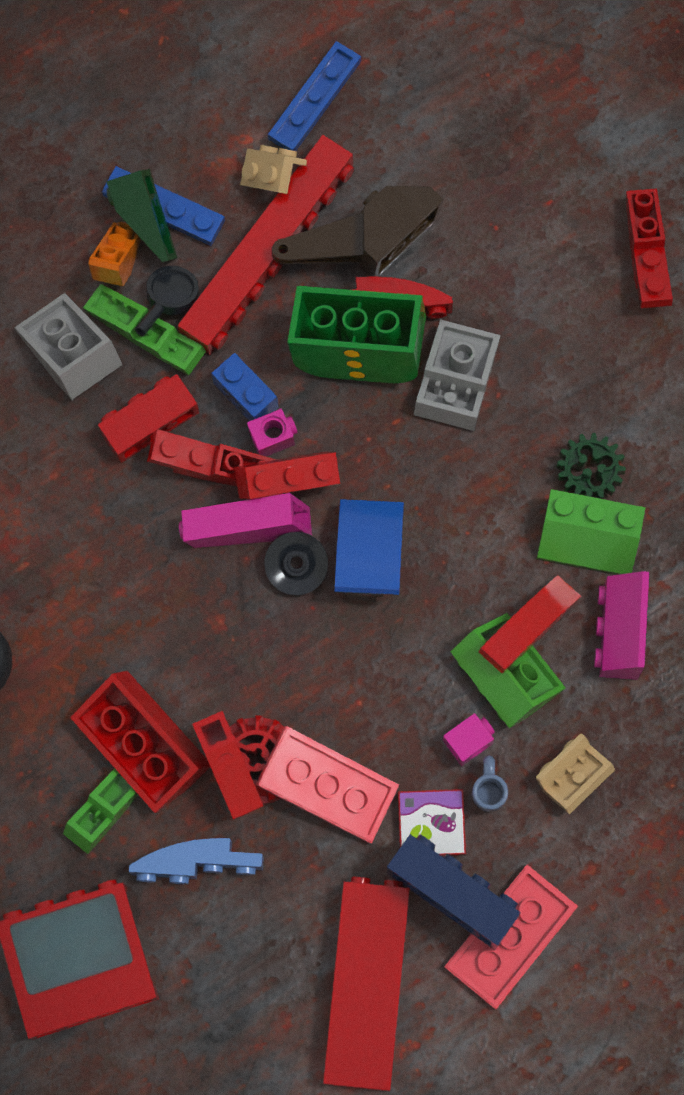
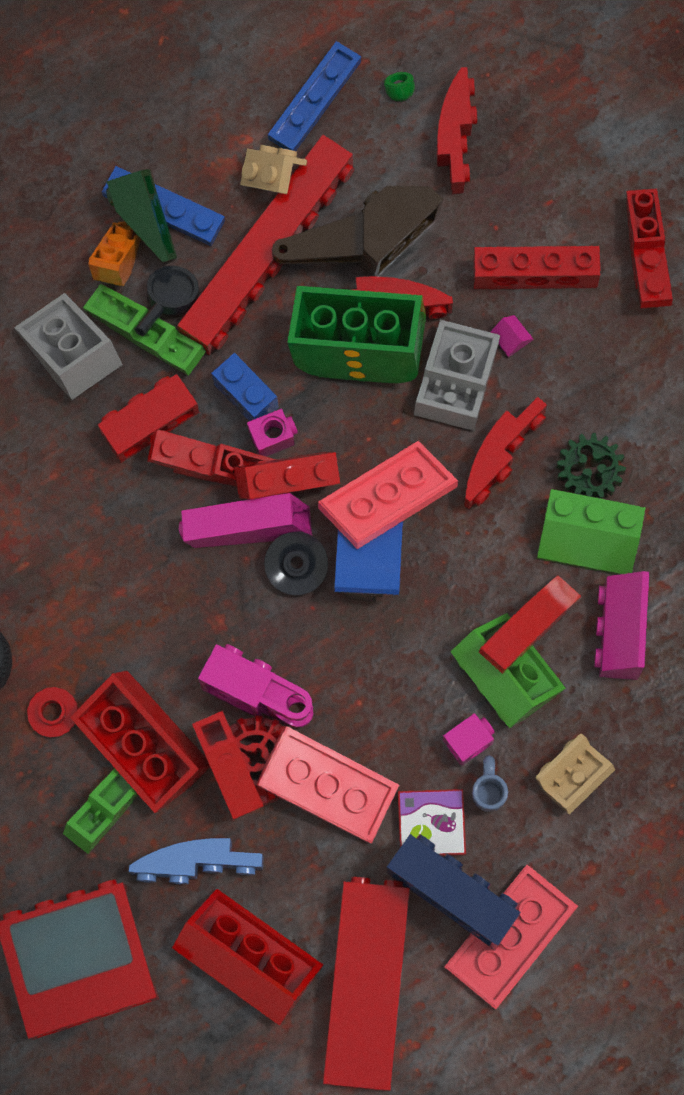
none -> red piece [27,687,78,738]
none -> red slope [172,889,324,1026]
none -> dark pink brick [198,644,314,728]
none -> coral tile [318,441,458,549]
none -> green piece [384,72,415,102]
none -> red slope [437,67,477,194]
none -> red slope [464,397,547,510]
none -> red brick [473,246,600,289]
none -> dark pink slope [490,315,533,358]

